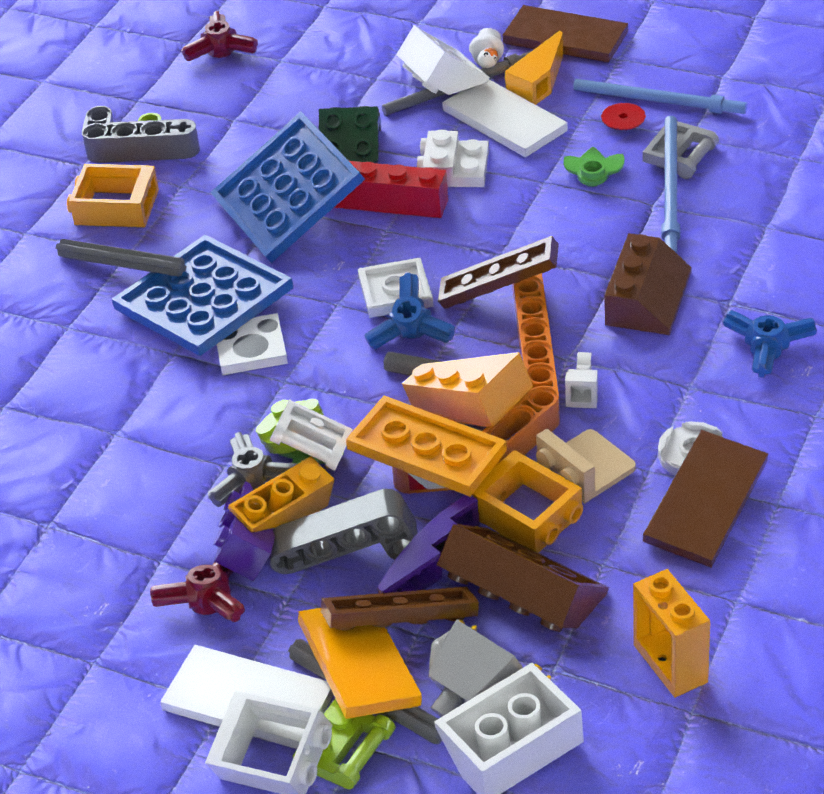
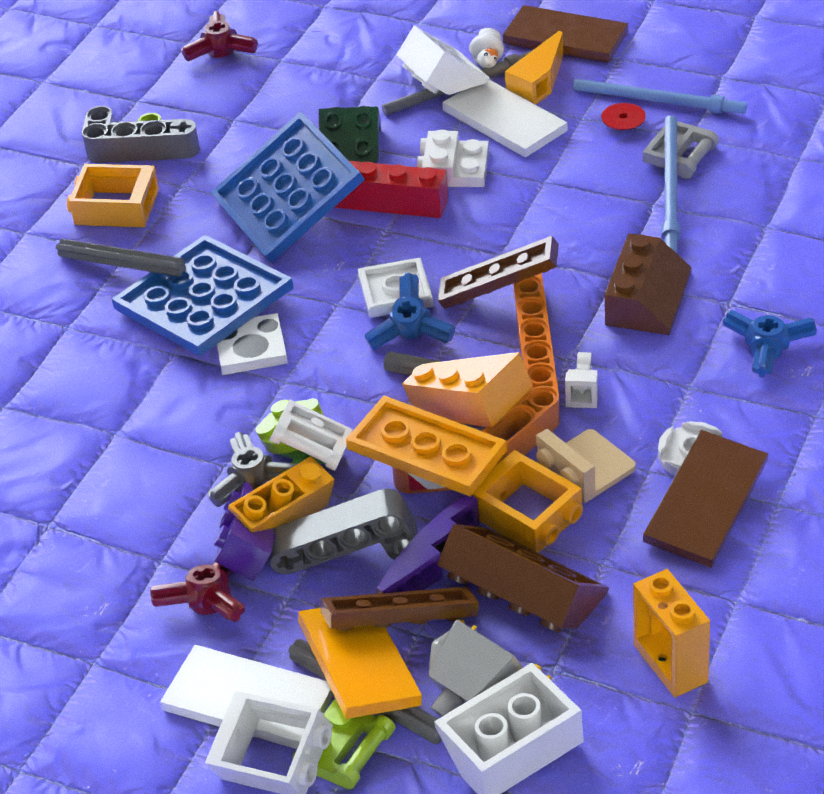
bright green plate [563,147,625,187] -> none

